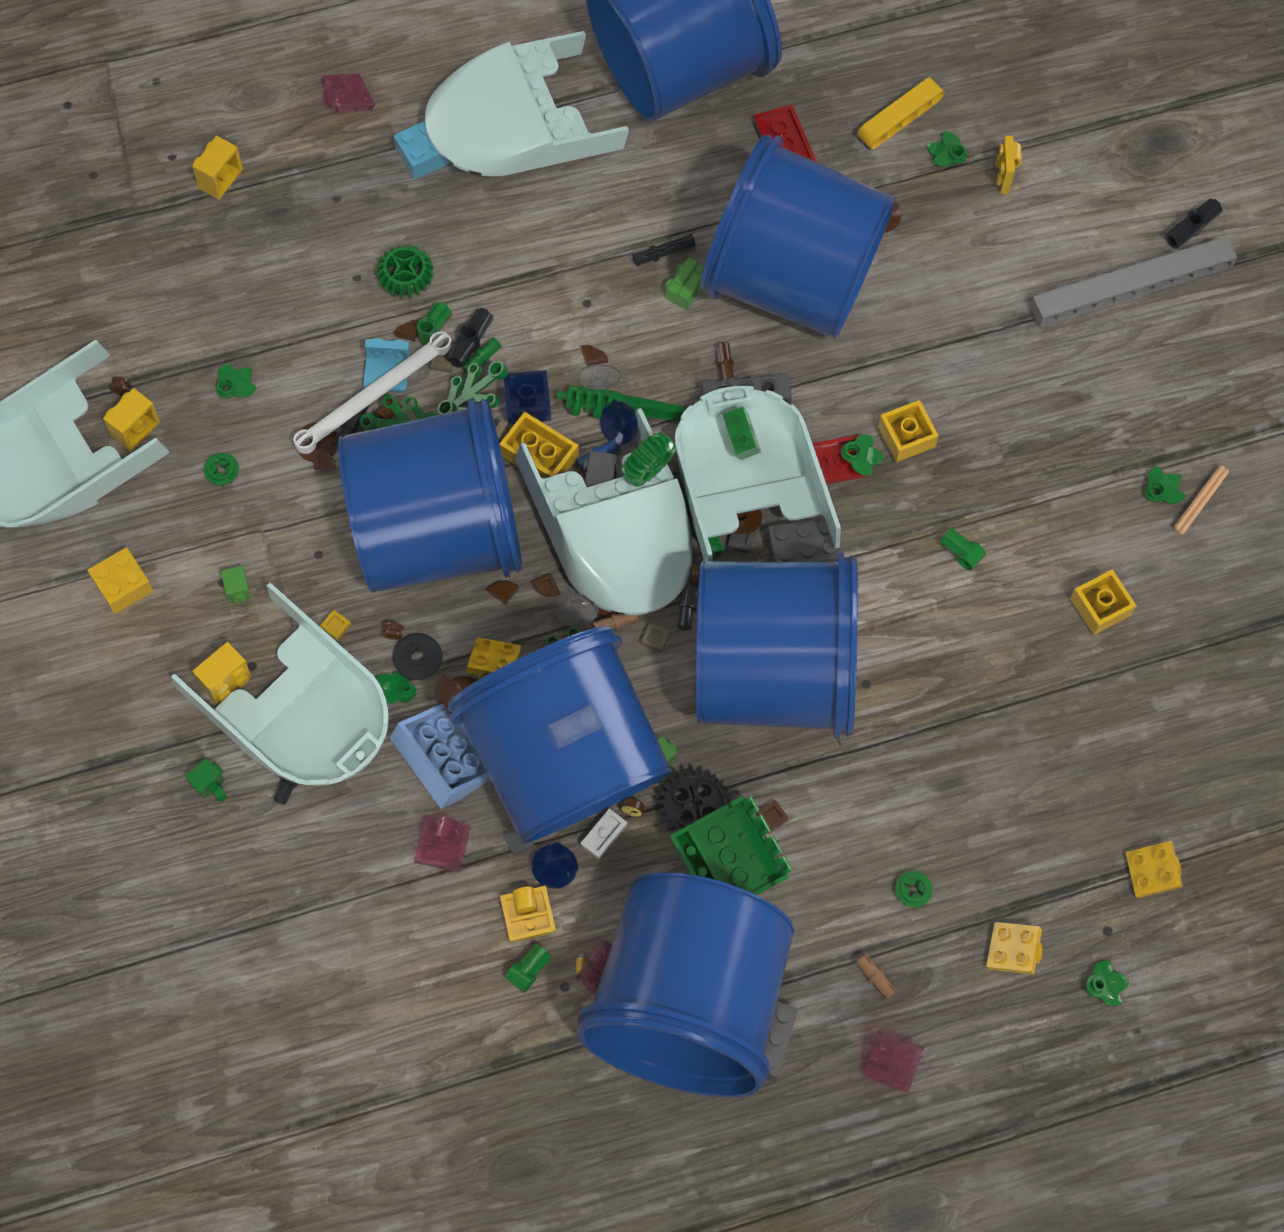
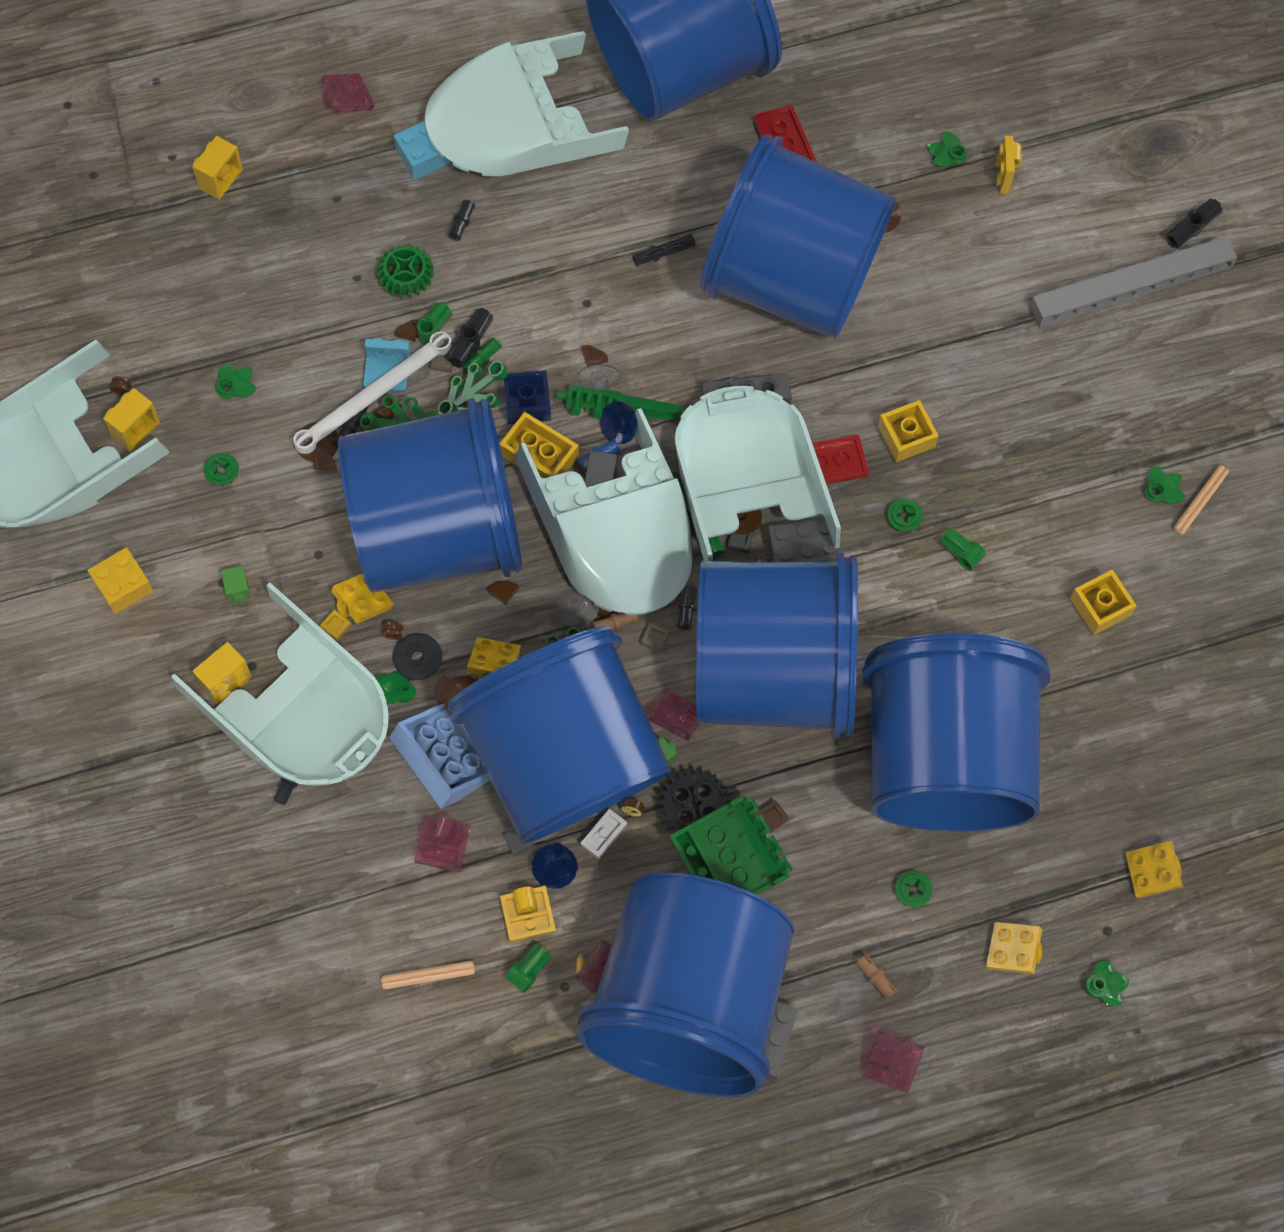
green brick [185,758,228,803] -> none
dark tan tile [496,419,509,444] -> none
reddish brown tile [531,574,560,597] -> none
clear brick [546,704,604,750] -> none
green gear [621,432,676,487] -> none
bright green brick [664,258,704,310] -> none
reddish brown axle [690,566,700,585] -> none
reddish brown axle [717,342,734,381] -> none
green brick [722,407,761,460] -> none
green plate [841,435,885,476] -> none
yellow beam [857,77,945,150] -> none
none -> yellow plate [331,573,394,624]
none -> light nougat axle [381,961,475,989]
none -> black pin [448,200,475,241]
none -> clear pink plate [648,690,702,741]
none -> blue piece [862,633,1050,832]
none -> green gear [887,499,923,533]

